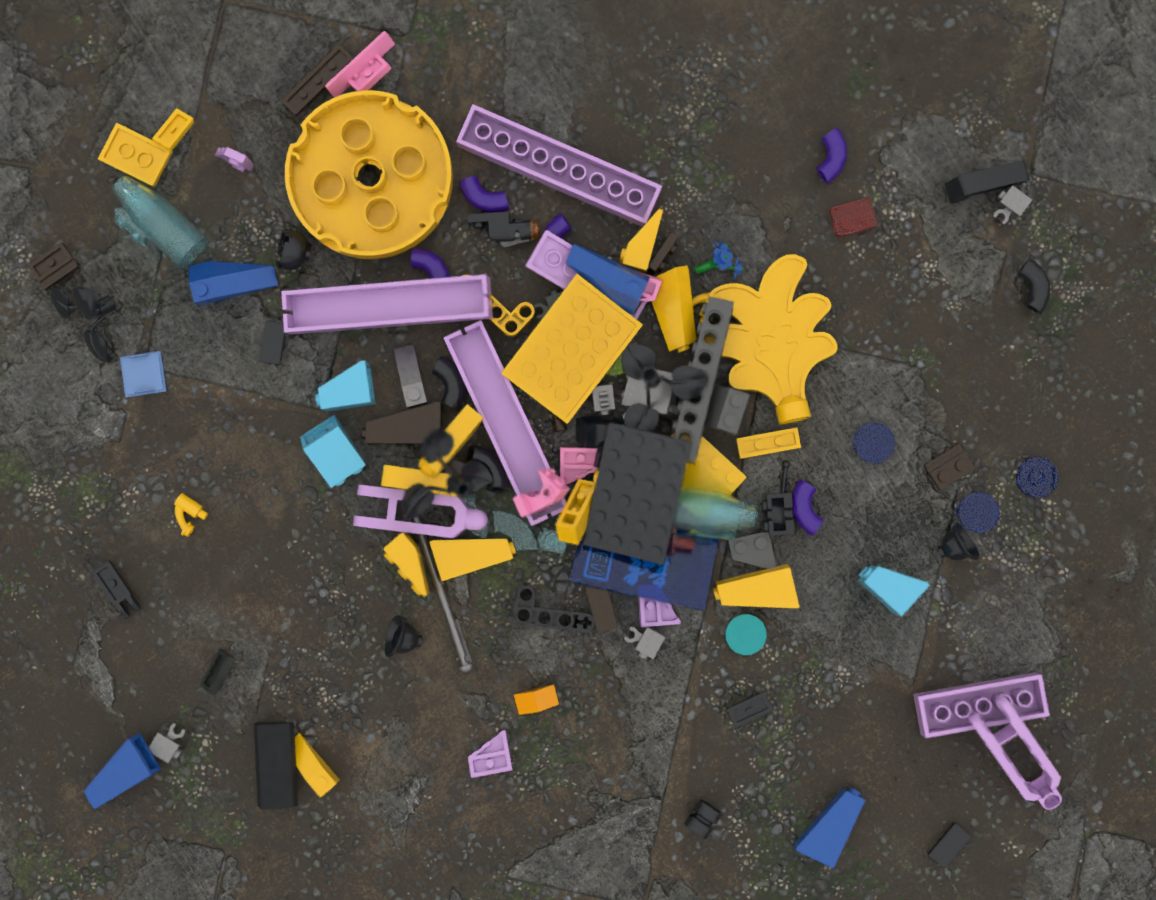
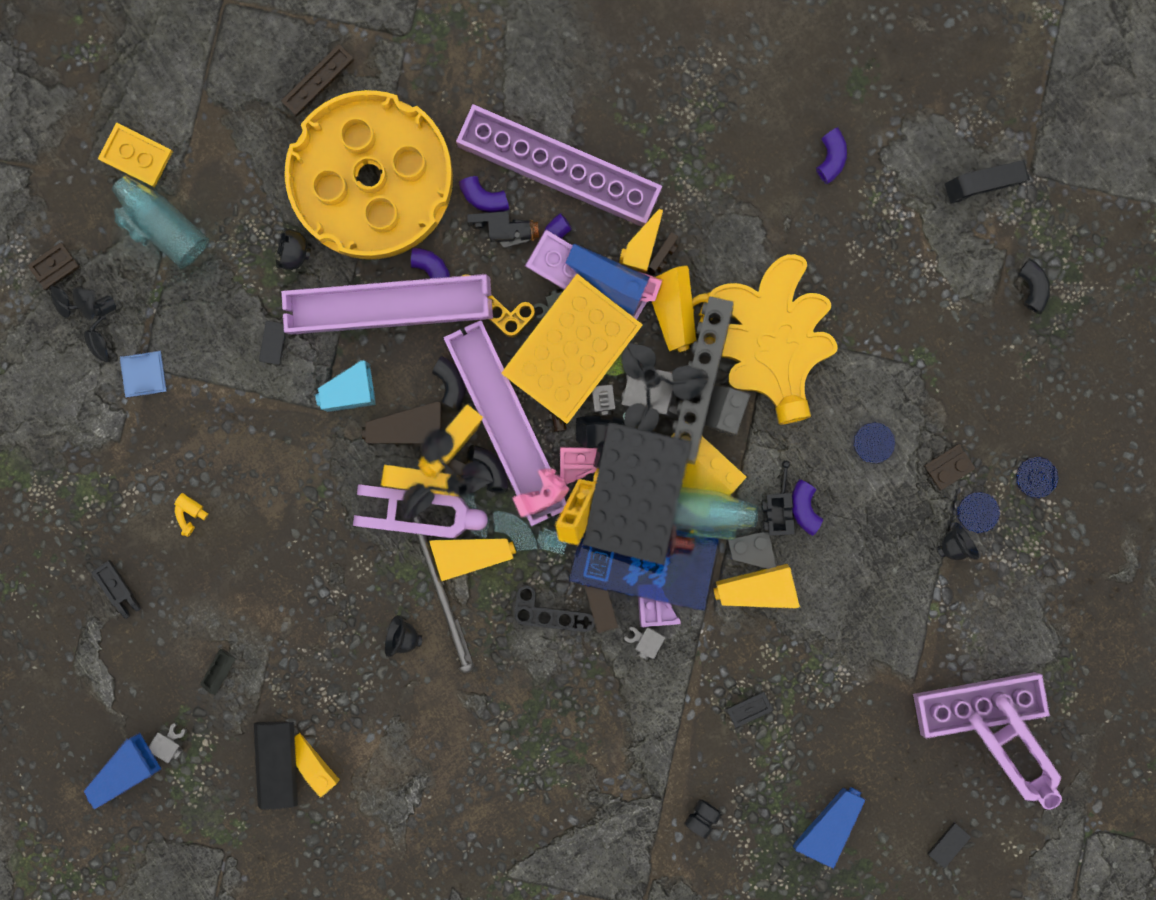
yellow plate [152,108,195,153] -> none
blue wedge [189,261,279,306] -> none
lavender wing [215,147,254,172] -> none
medium azure slope [300,414,366,488] -> none
bright pink bracket [325,31,395,97] -> none
yellow slope [383,532,430,597] -> none
flat silver slope [394,344,429,409] -> none
lavender wing [468,730,513,778] -> none
light orange slope [514,684,559,715] -> none
blue plant [695,241,743,280] -> none
teal tile [725,614,767,655] -> none
yellow plate [736,428,801,459] -> none
clear red plate [829,197,878,238] -> none
medium azure slope [857,565,930,616] -> none
flat silver brick [991,185,1032,225] -> none

